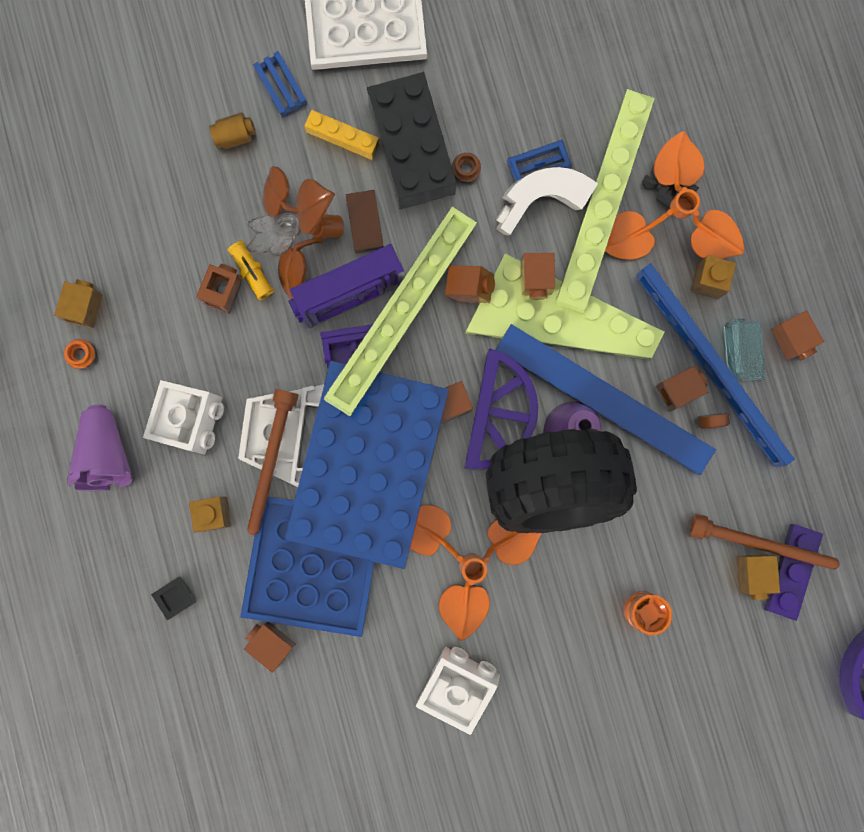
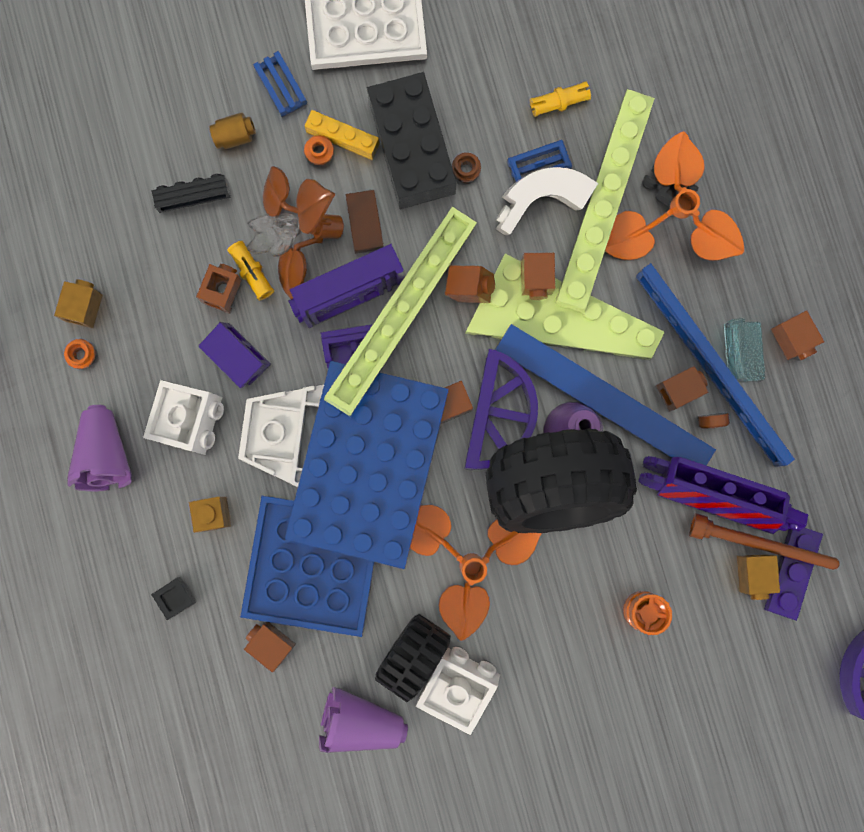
dark orange piece [247,389,299,535] -> none
pearl gold brick [691,255,736,299] -> none
none -> black piece [151,174,231,213]
none -> dark purple hinge [198,322,271,388]
none -> orange plate [304,135,334,165]
none -> medium lavender cone [319,687,408,753]
none -> black tyre [375,614,451,702]
none -> yellow pin [530,81,591,117]
none -> dark purple hinge [638,456,808,534]

